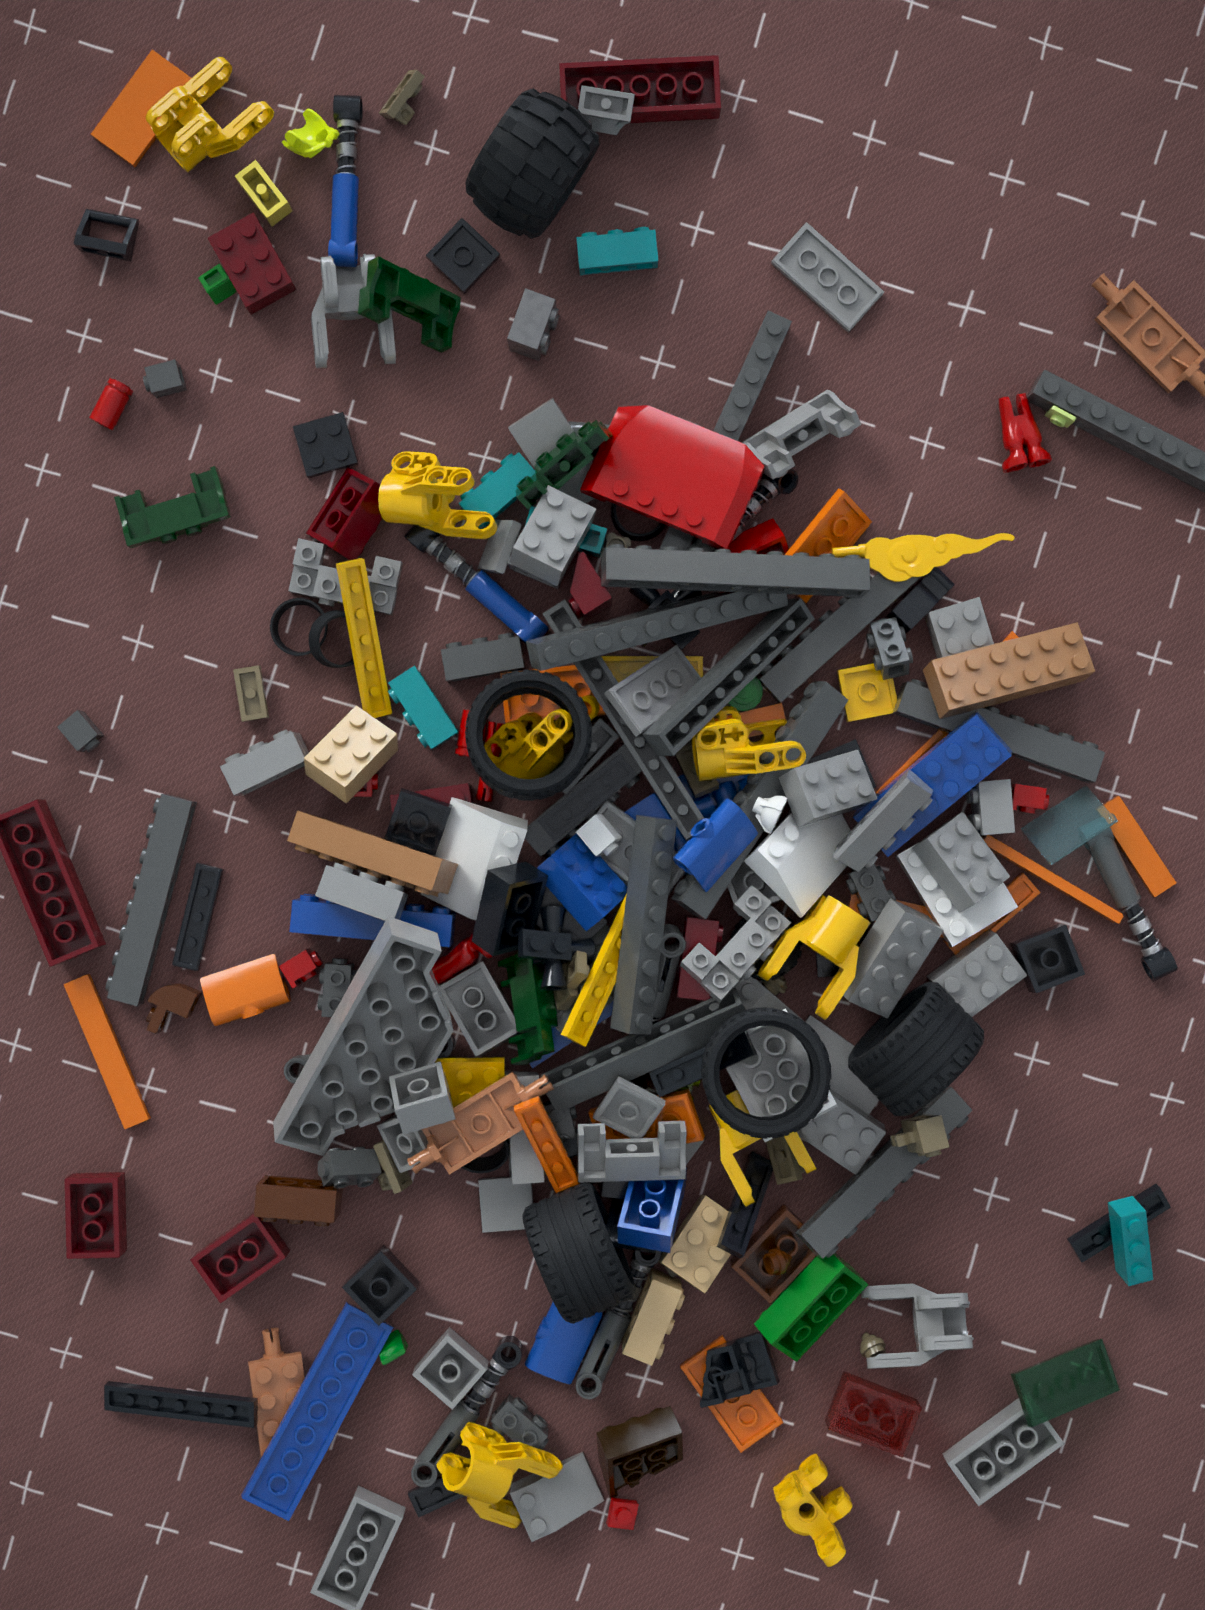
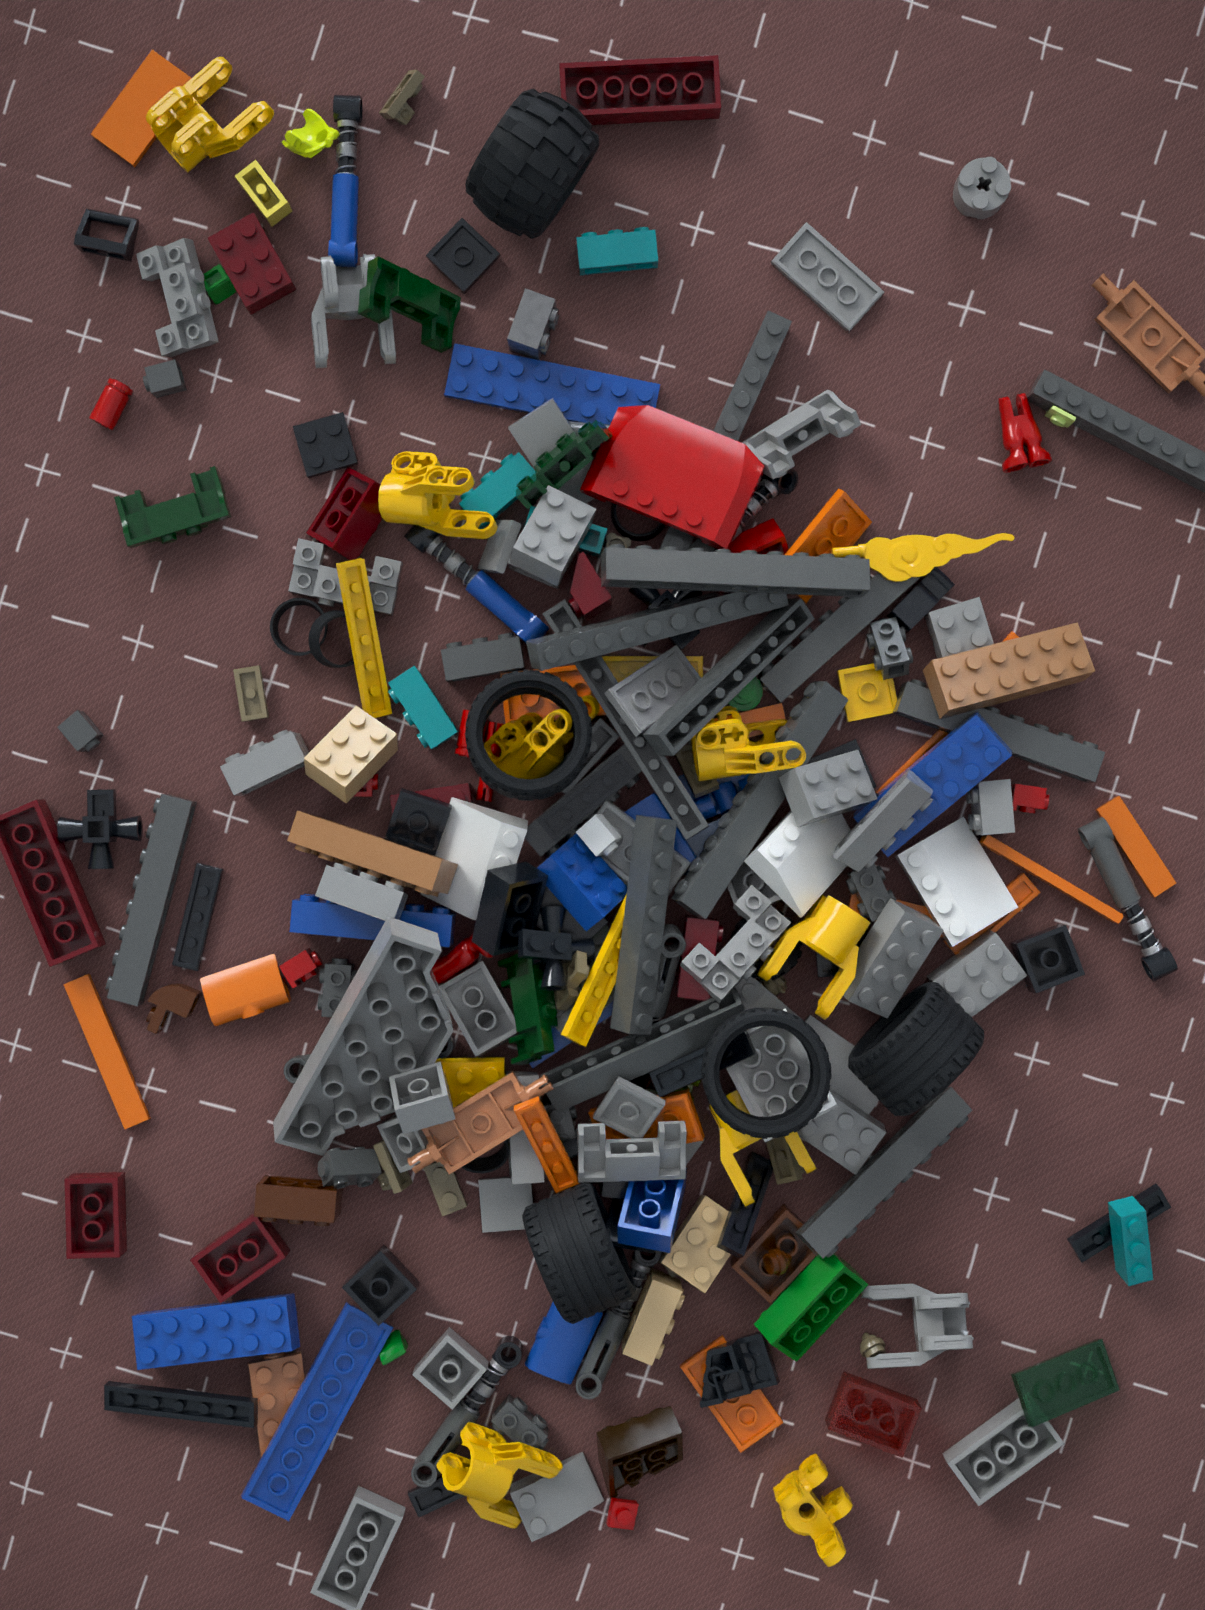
light grey slope [578,85,635,135] -> none
blue panel [673,798,758,892] -> none
white piece [752,796,788,834] -> none
dark tan brick [890,1114,949,1157] -> none
light grey brick [912,812,1010,913] -> none
clear light blue piece [1021,786,1118,866] -> none
none -> black brick [57,789,143,869]
none -> blue brick [132,1293,300,1370]
none -> light grey bracket [136,238,219,357]
none -> dark tan plate [424,1161,467,1216]
none -> blue plate [444,343,660,424]
none -> light grey brick [953,157,1011,219]

